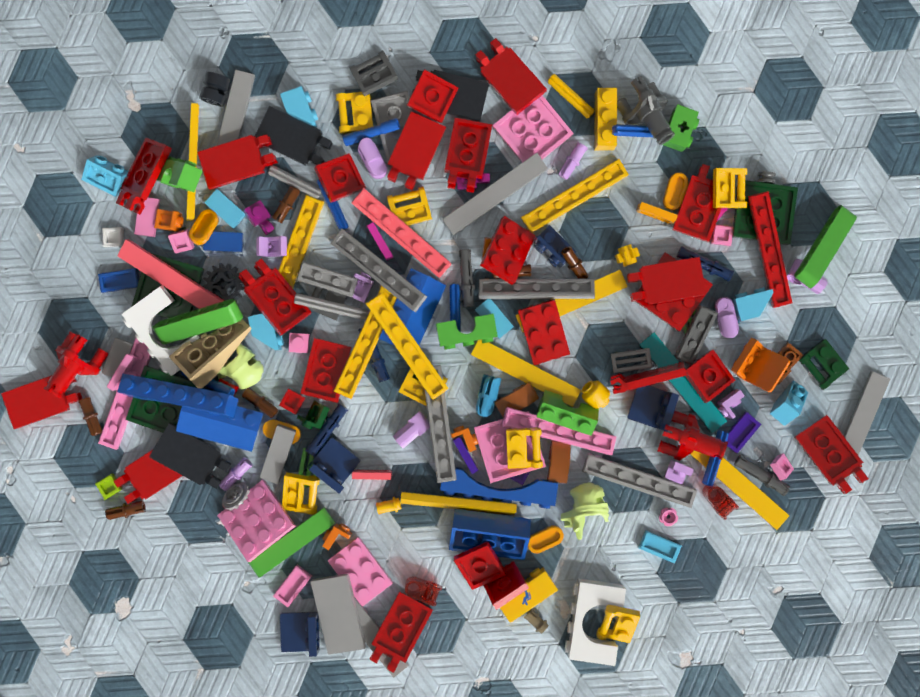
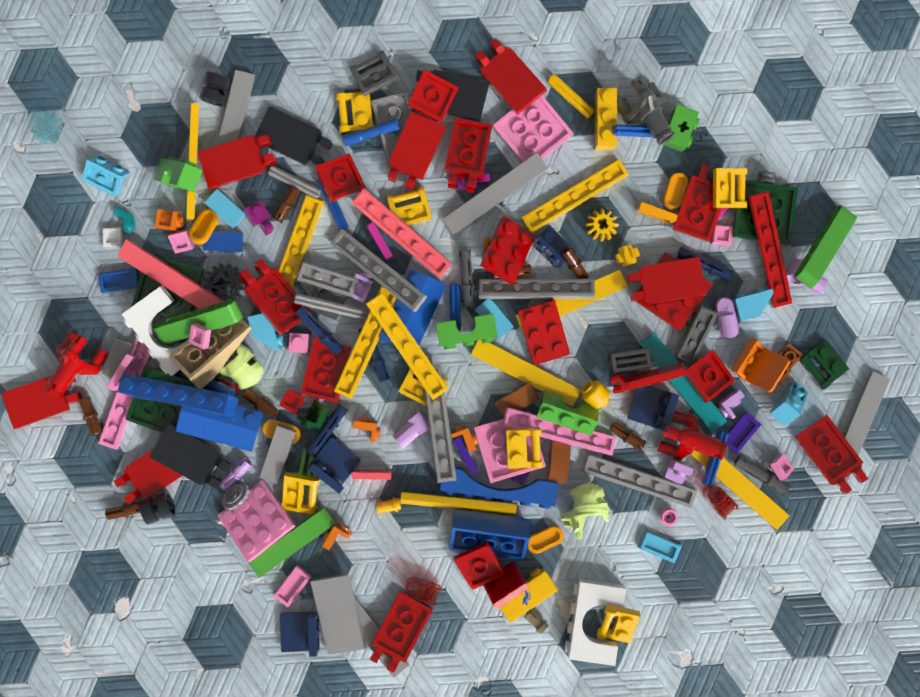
lime tile [95,473,123,500] -> none
red tile [116,138,172,215] -> none
bright pink tile [134,198,160,237] -> none
lavender bracket [256,236,287,257] -> none
medium azure slope [280,86,318,127] -> none
bright pink plate [328,537,393,607] -> none
lavender arm [358,138,387,179] -> none
dark azure arm [476,374,501,417] -> none
lavender axle [559,142,588,180] -> none
none -> clear light blue brick [31,111,65,144]
none -> teal arm [114,207,135,234]
none -> black wheel [139,492,176,525]
none -> bright pink plate [189,323,211,349]
none -> dark blue pin [295,305,344,356]
none -> orange bracket [353,417,381,443]
none -> yellow gear [585,208,619,242]
none -> reddish brown axle [609,422,646,451]

